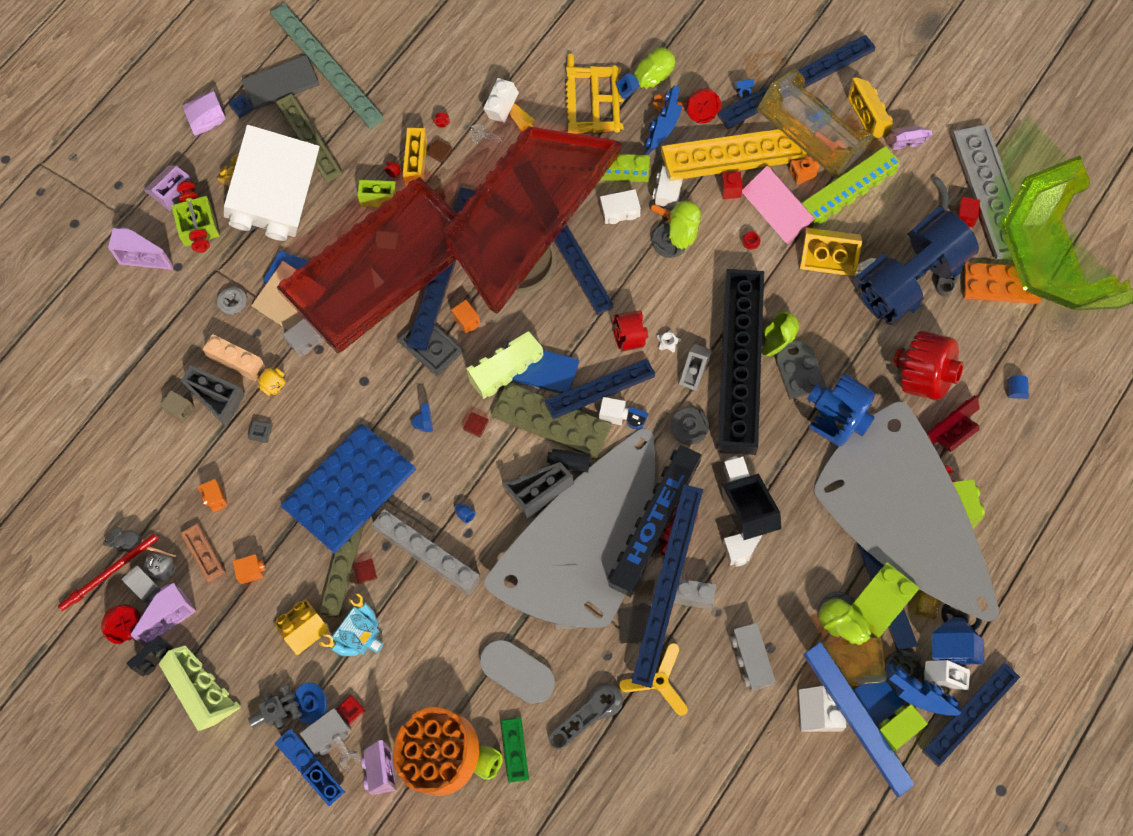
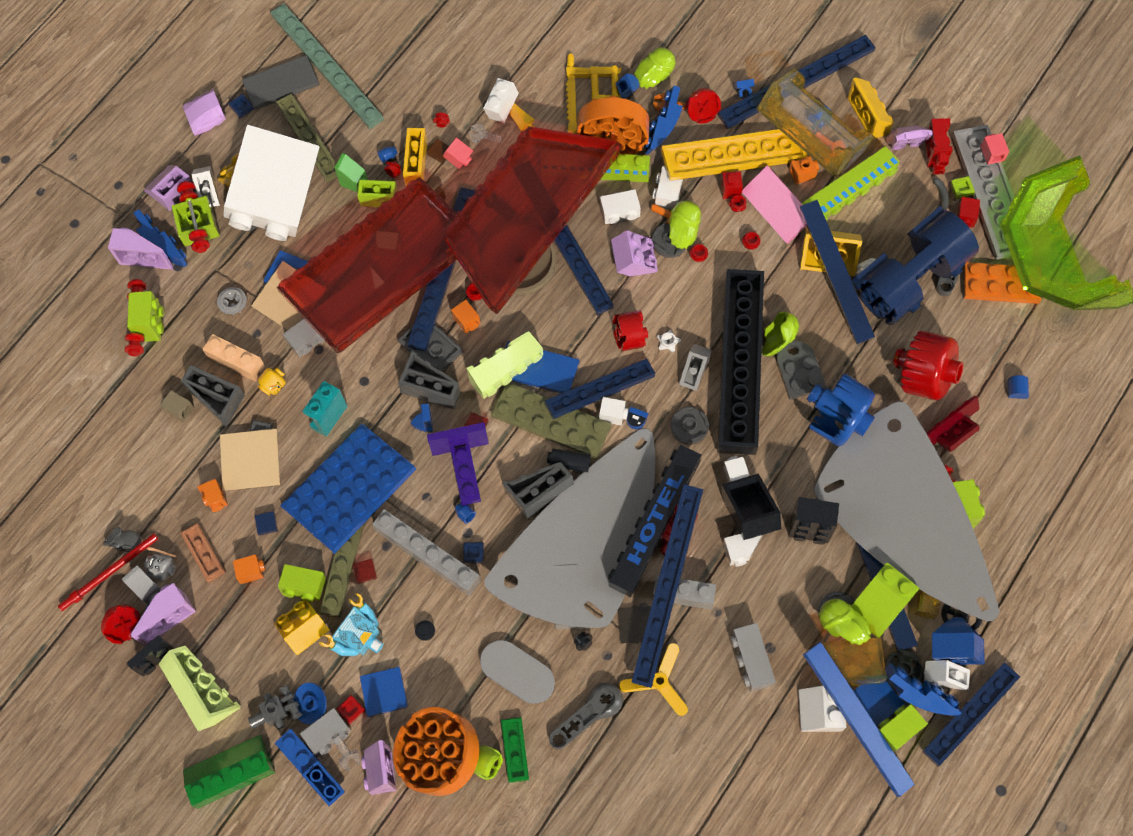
none -> lime brick [124,279,164,357]
none -> blue slope [133,209,187,267]
none -> green slope [183,734,276,809]
none -> white slope [192,166,220,207]
none -> tan piece [220,429,280,491]
none -> dark blue tile [255,511,278,536]
none -> lime brick [278,564,326,602]
none -> teal panel [303,381,348,437]
none -> bright green slope [334,153,368,192]
none -> blue tile [360,667,408,717]
none -> blue hose [378,146,397,164]
none -> dark grey wedge [398,351,460,409]
none -> black plate [415,620,435,641]
none -> dark purple piece [427,422,489,505]
none -> coral brick [443,137,473,169]
none -> dark blue tile [463,542,484,563]
none -> red plate [466,283,485,301]
none -> black plate [574,632,593,651]
none -> orange brick [576,96,649,155]
none -> lavender slope [611,230,658,276]
none -> red plate [690,244,708,262]
none -> red plate [729,195,747,212]
none -> black piece [789,497,839,545]
none -> dark blue tile [799,200,875,344]
none -> red hips [925,118,953,175]
none -> lime plate [951,176,975,199]
none -> coral brick [980,133,1009,165]

